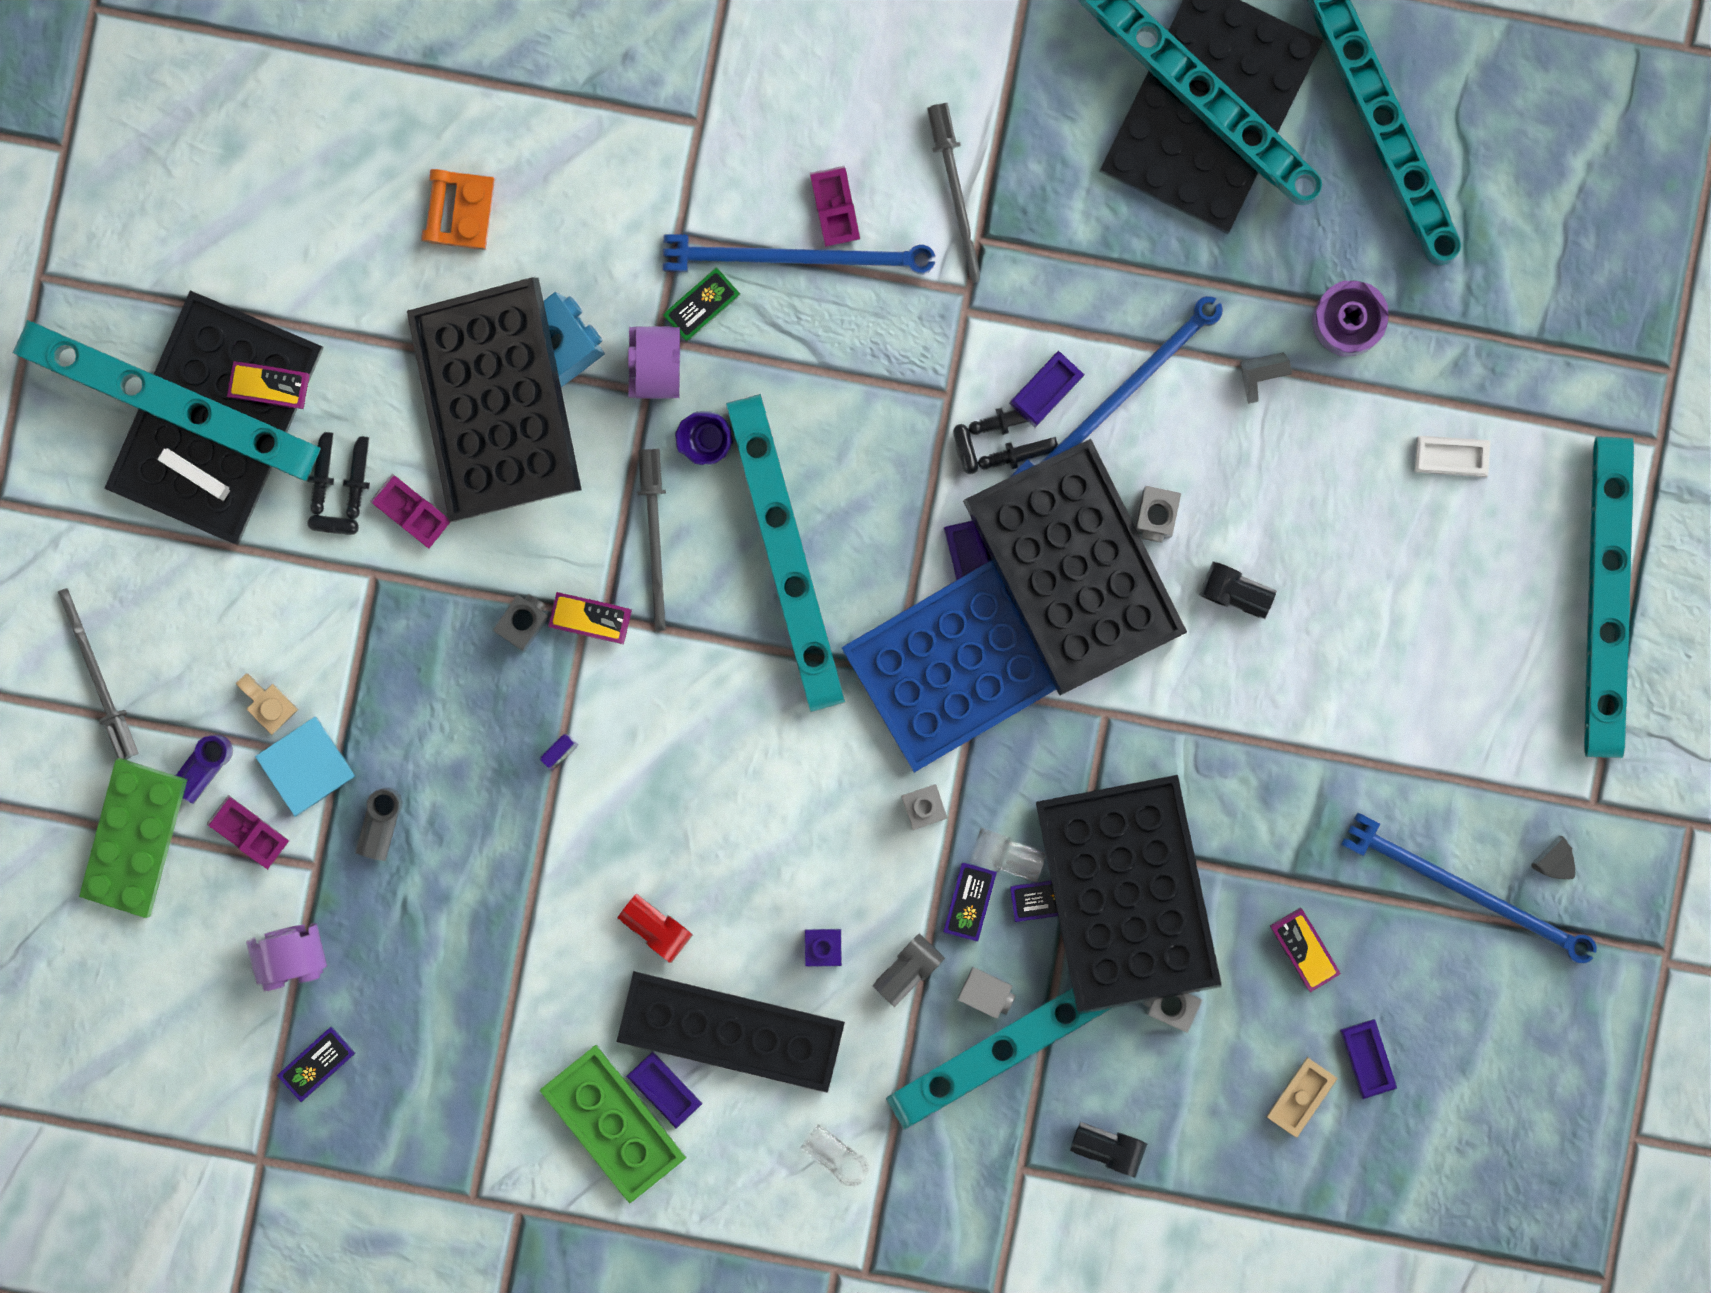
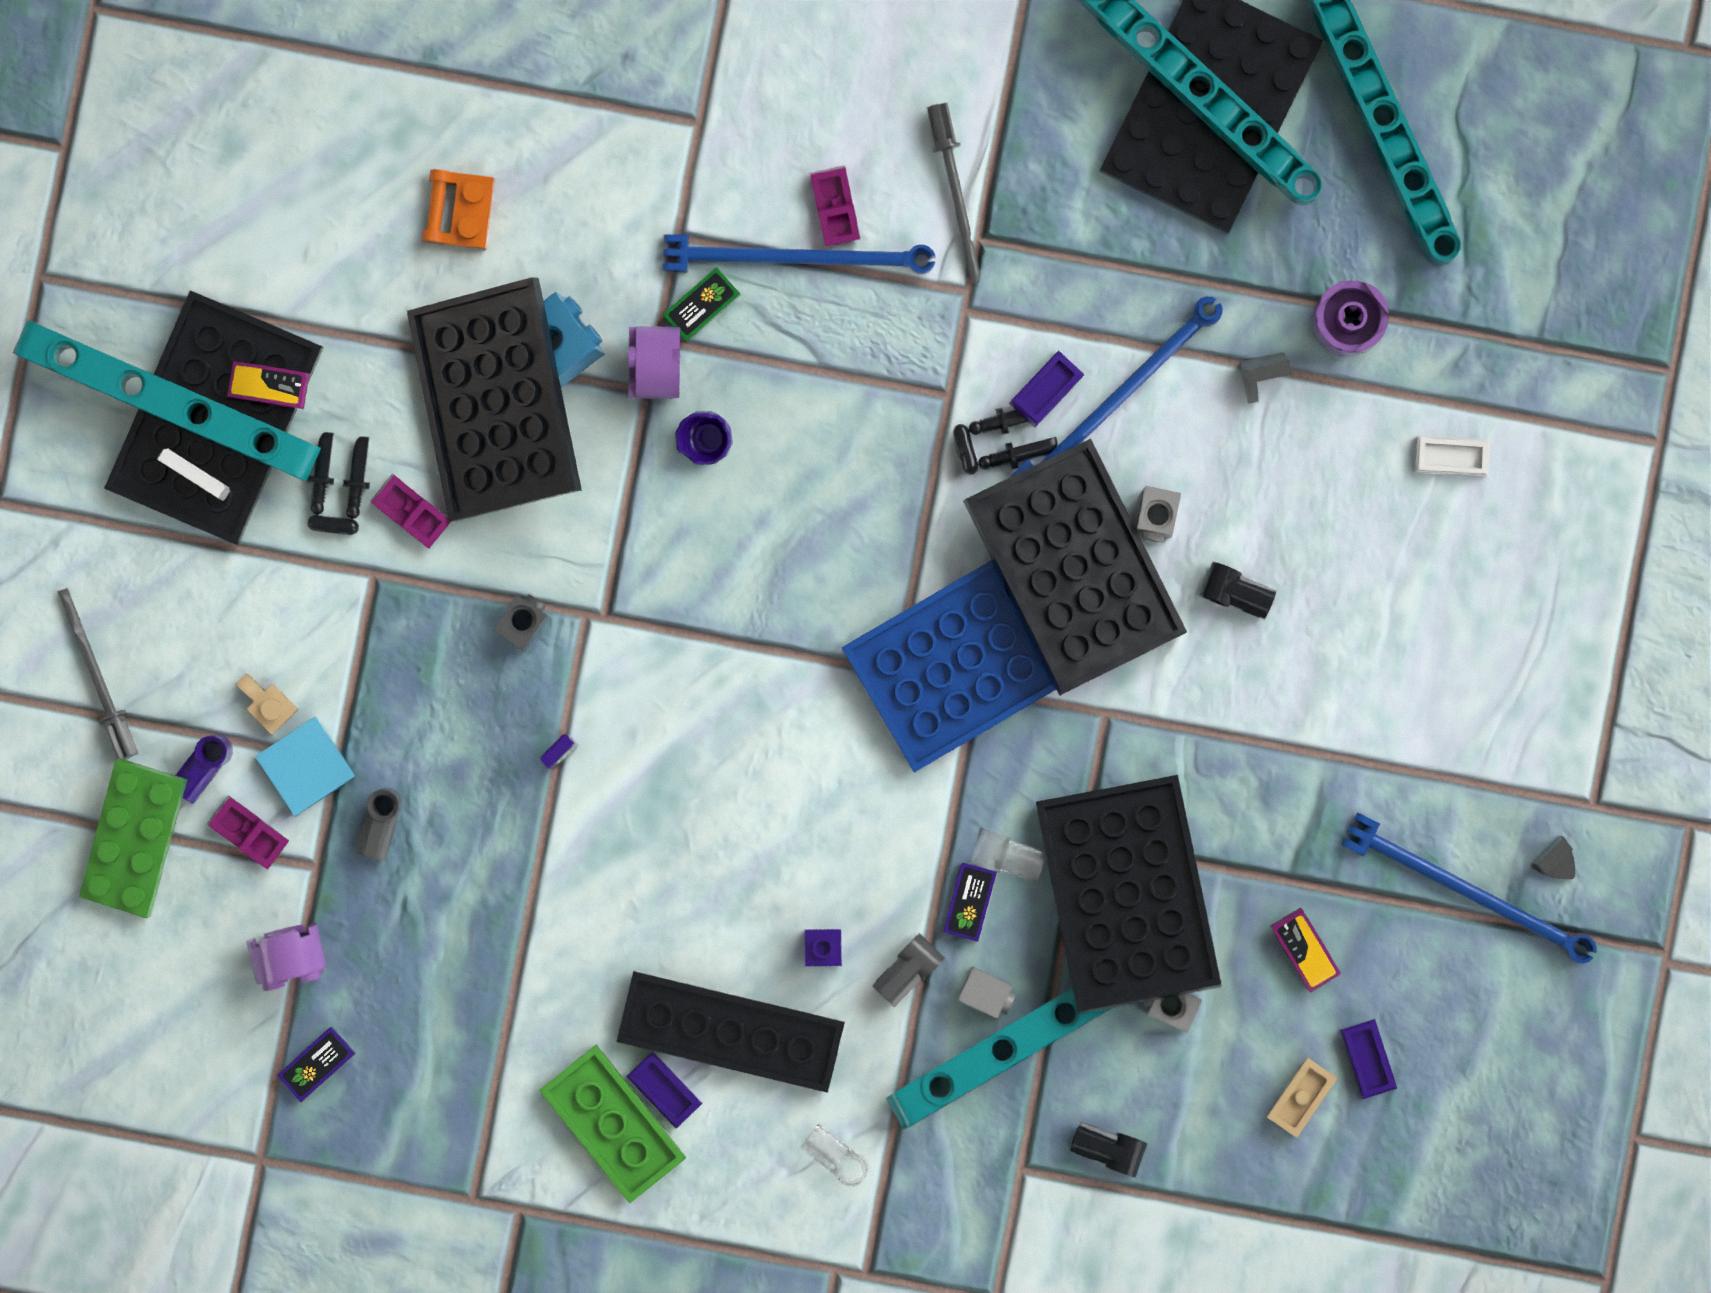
slope [548,592,632,645] -> none
red piece [617,893,693,963] -> none
dark grey piece [637,449,666,631] -> none
teal beam [726,394,845,712] -> none
light grey brick [901,784,948,830] -> none
dark purple tile [944,520,989,580] -> none
black tile [1010,881,1058,922] -> none
teal beam [1584,436,1634,758] -> none

